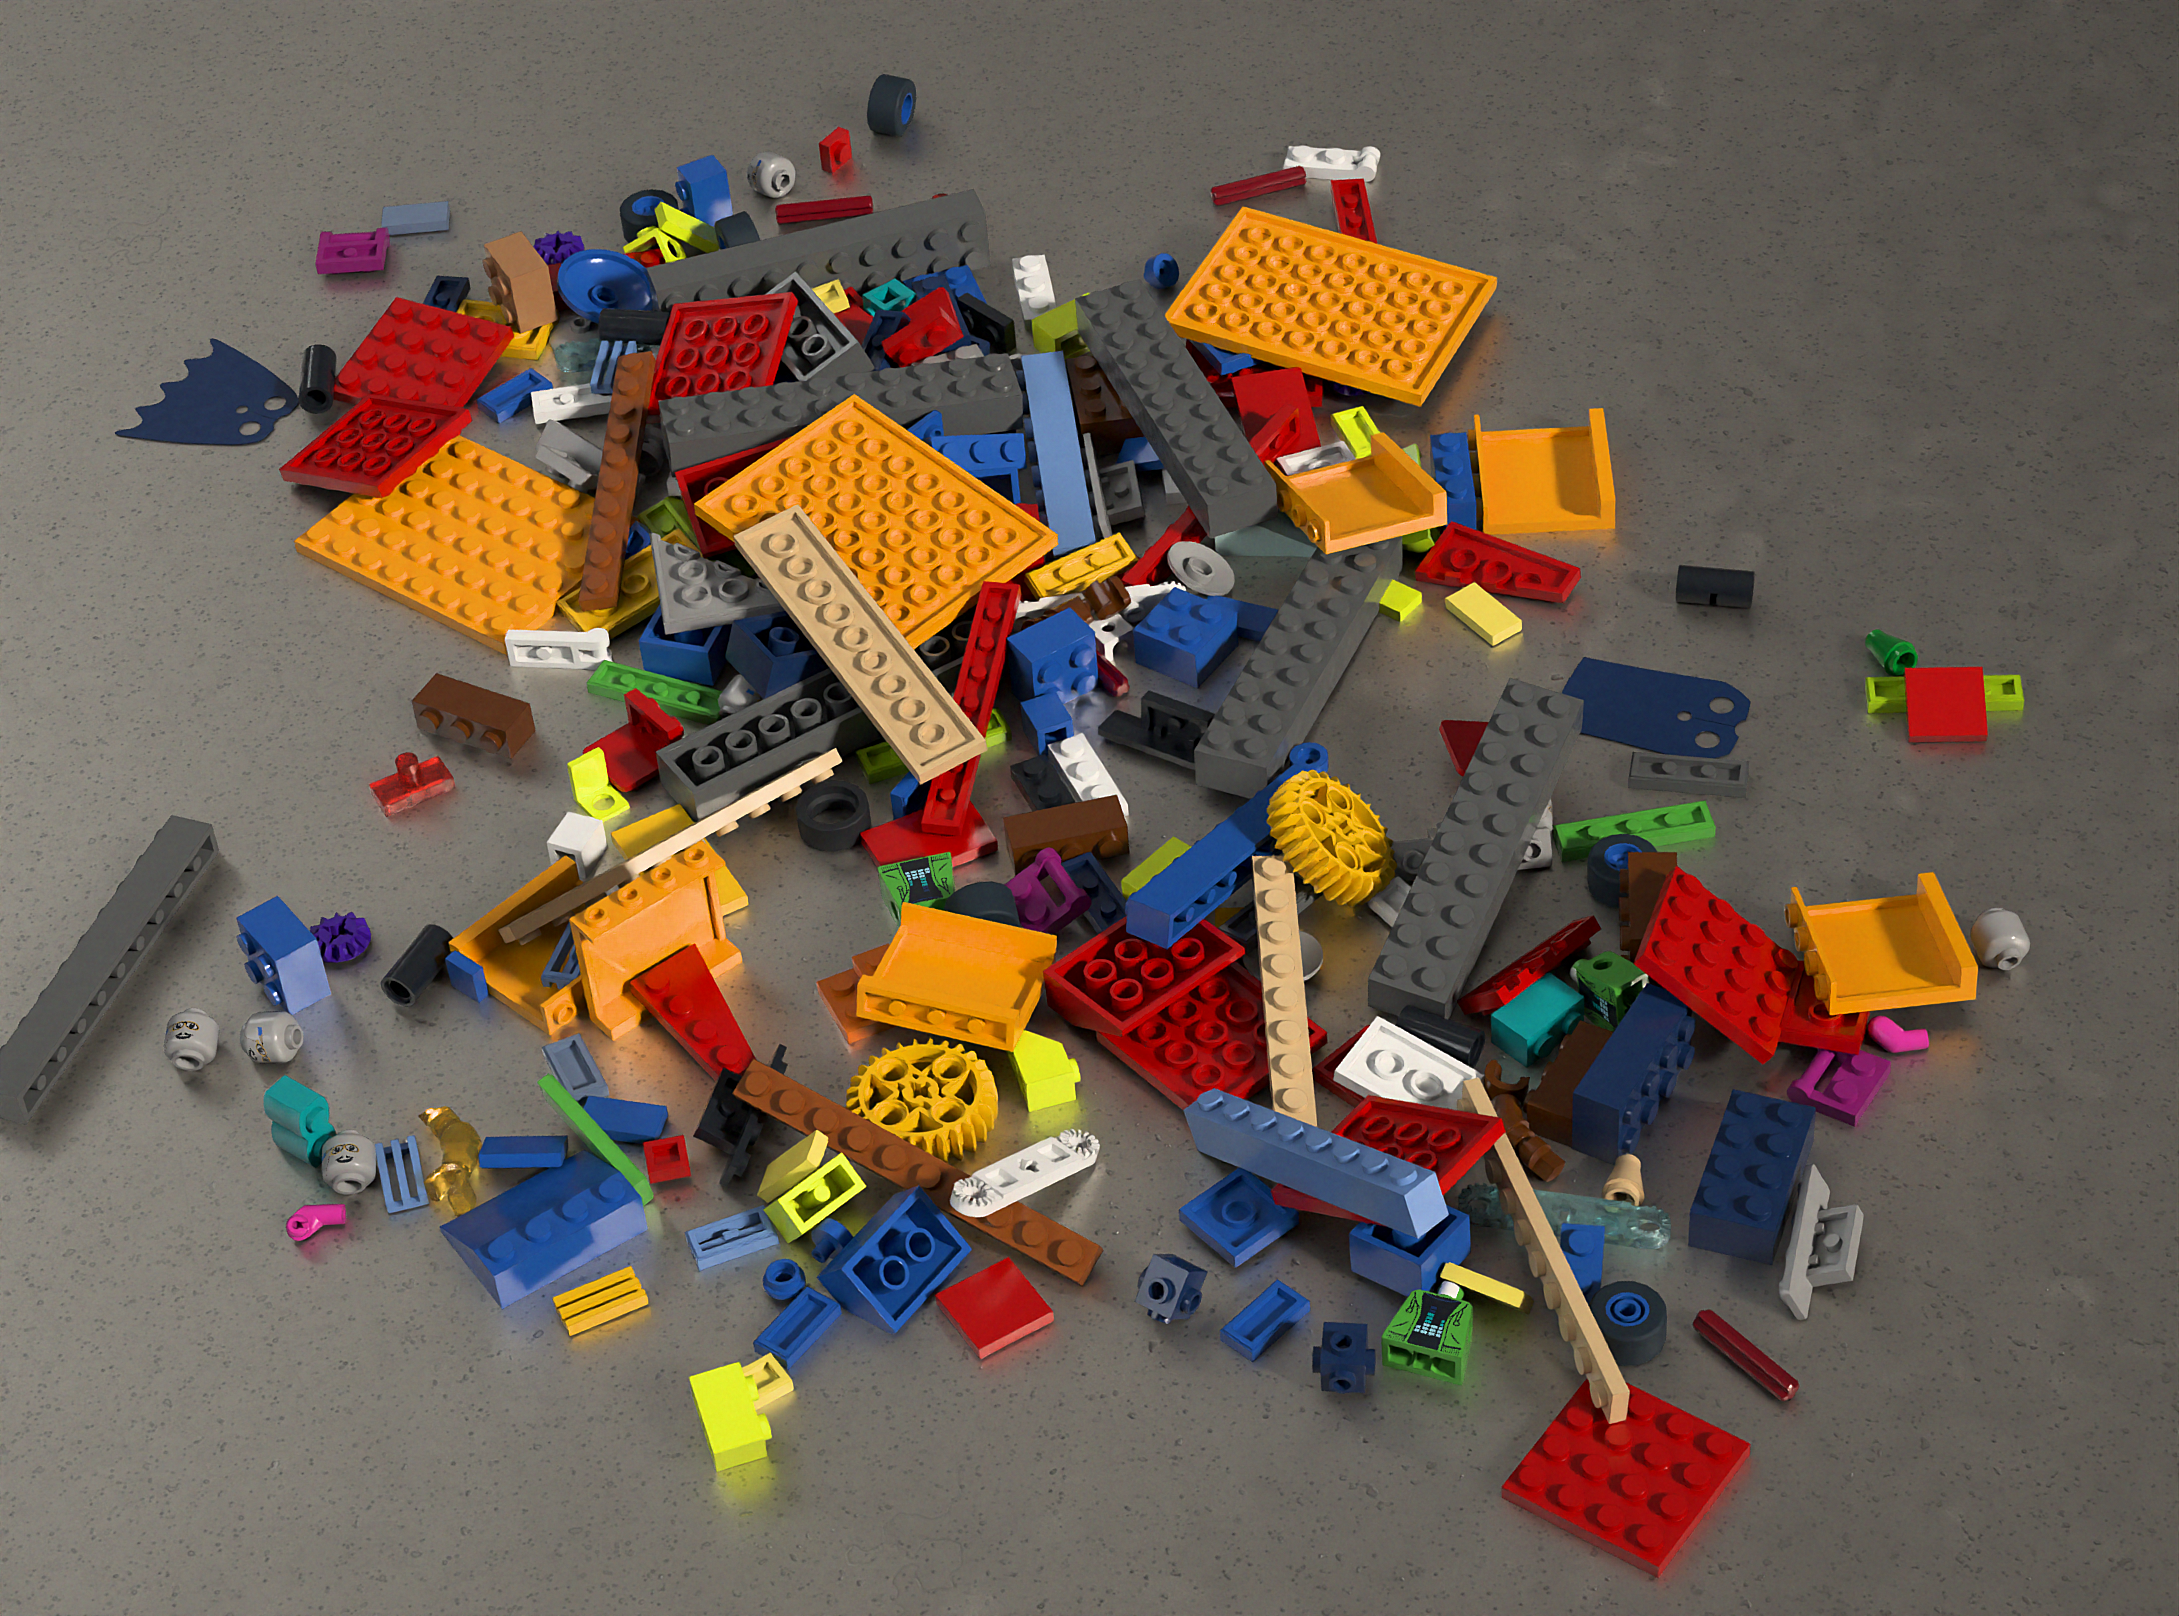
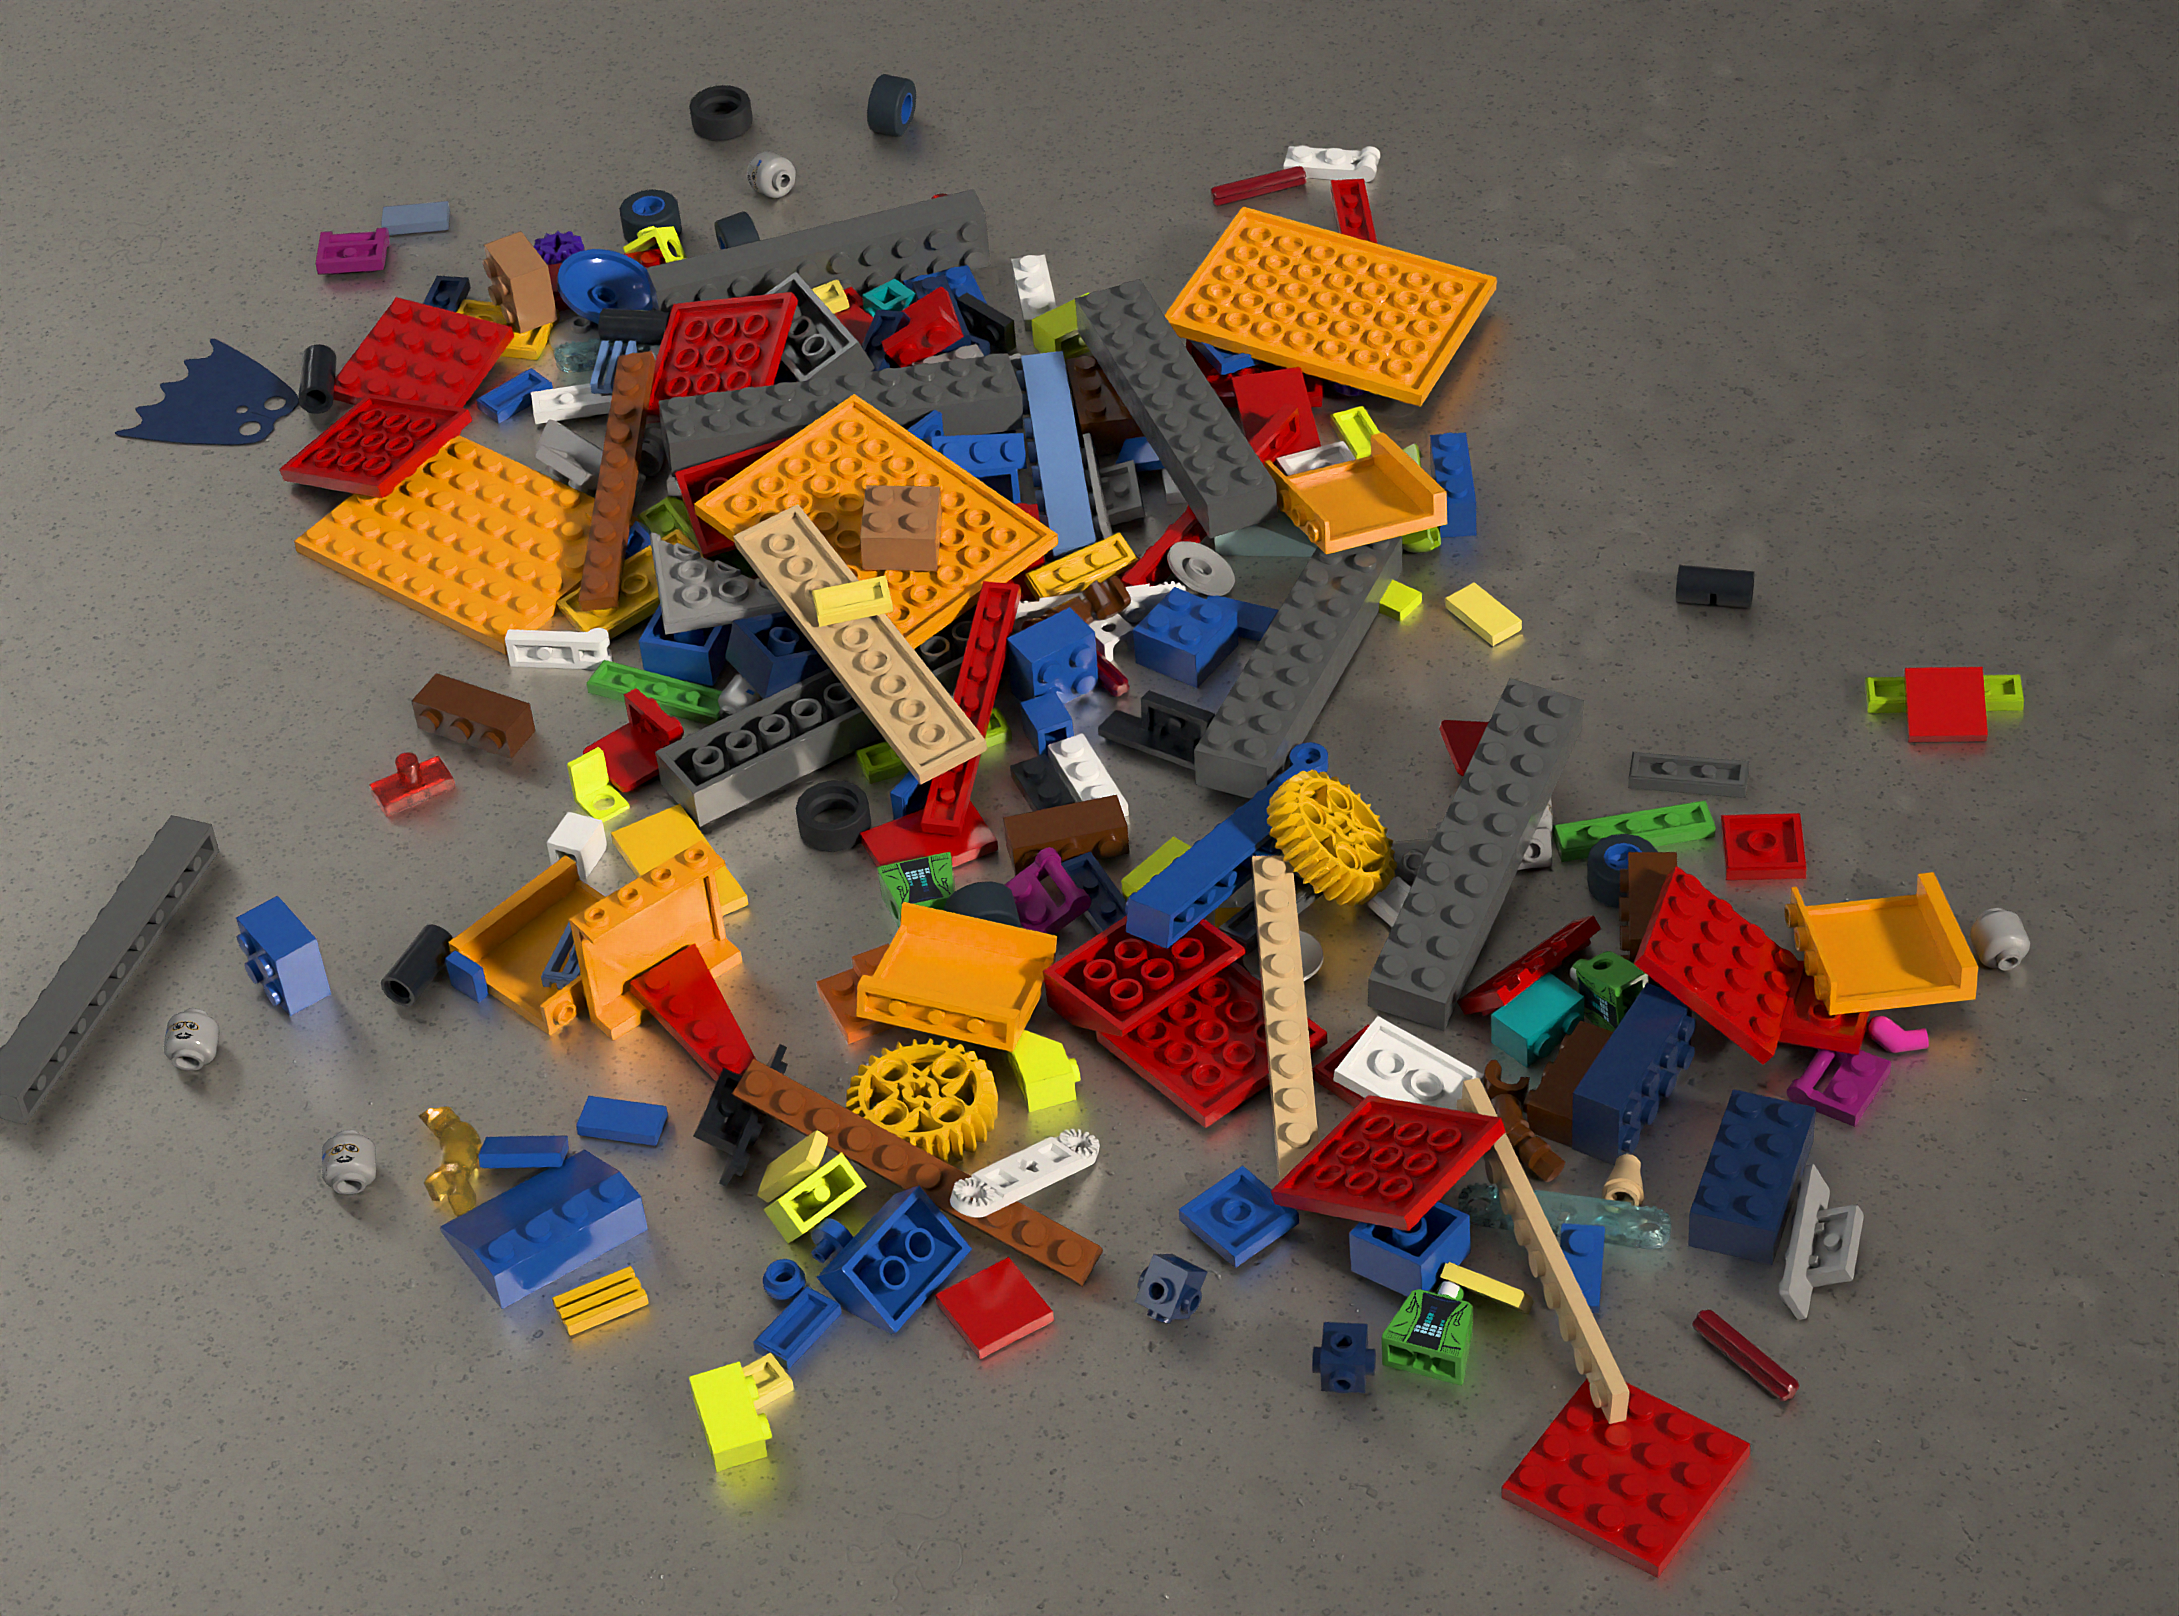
light grey head [240,1011,304,1064] -> none
teal brick [263,1075,336,1168] -> none
dark pink arm [286,1204,346,1241] -> none
dark purple gear [310,912,371,963] -> none
medium blue tile [374,1135,429,1213] -> none
tan plate [498,748,843,945] -> none
bright green tile [537,1073,654,1206] -> none
sand blue tile [542,1033,609,1106] -> none
red plate [643,1135,691,1184] -> none
neon yellow tile [654,202,720,253] -> none
blue brick [675,154,733,228] -> none
medium blue tile [684,1205,779,1271] -> none
dark red axle [775,195,874,224] -> none
red plate [819,127,852,174] -> none
blue tile [1144,253,1179,290] -> none
medium blue brick [1183,1088,1449,1238] -> none
blue tile [1220,1279,1310,1362] -> none
black pin [1395,1005,1486,1068] -> none
red wing [1415,521,1581,603] -> none
light orange panel [1467,408,1616,535] -> none
dark blue piece [1562,657,1751,758] -> none
black wheel [1589,1281,1667,1366] -> none
green cone [1865,629,1918,677] -> none
none -> black tyre [689,85,753,141]
none -> light yellow tile [812,575,894,627]
none -> medium nougat brick [860,485,942,571]
none -> red tile [1721,813,1807,880]

